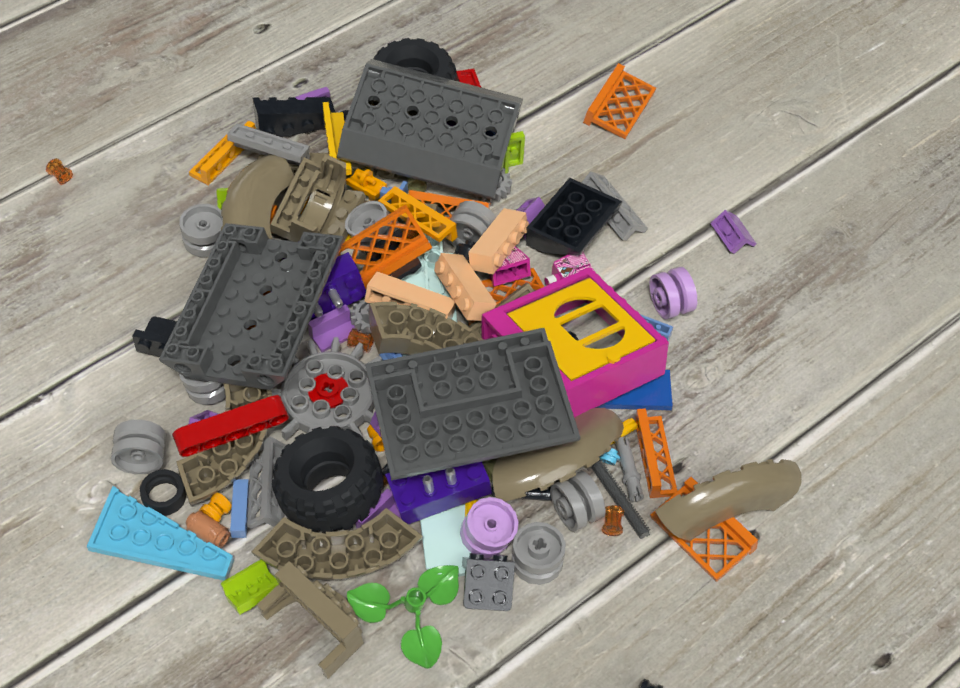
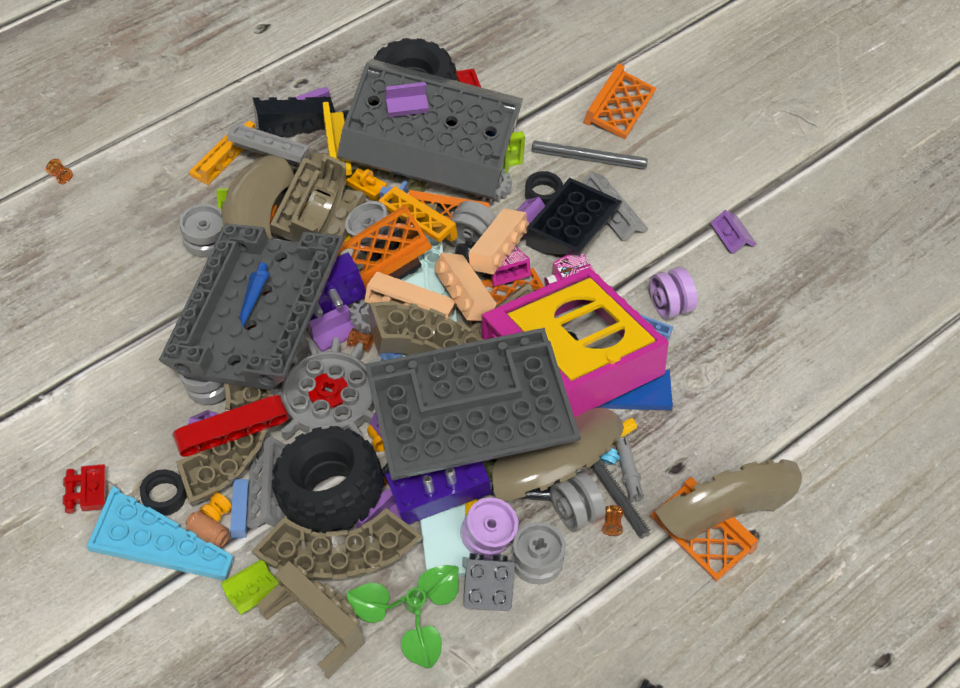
light grey wheel [111,420,166,474] -> none
black bracket [132,316,177,357] -> none
orange fence [635,408,677,498] -> none
none -> red plate [62,464,106,514]
none -> blue bar [240,262,270,327]
none -> medium lavender panel [385,82,429,117]
none -> black tyre [525,171,563,205]
none -> dark grey axle [532,140,648,169]

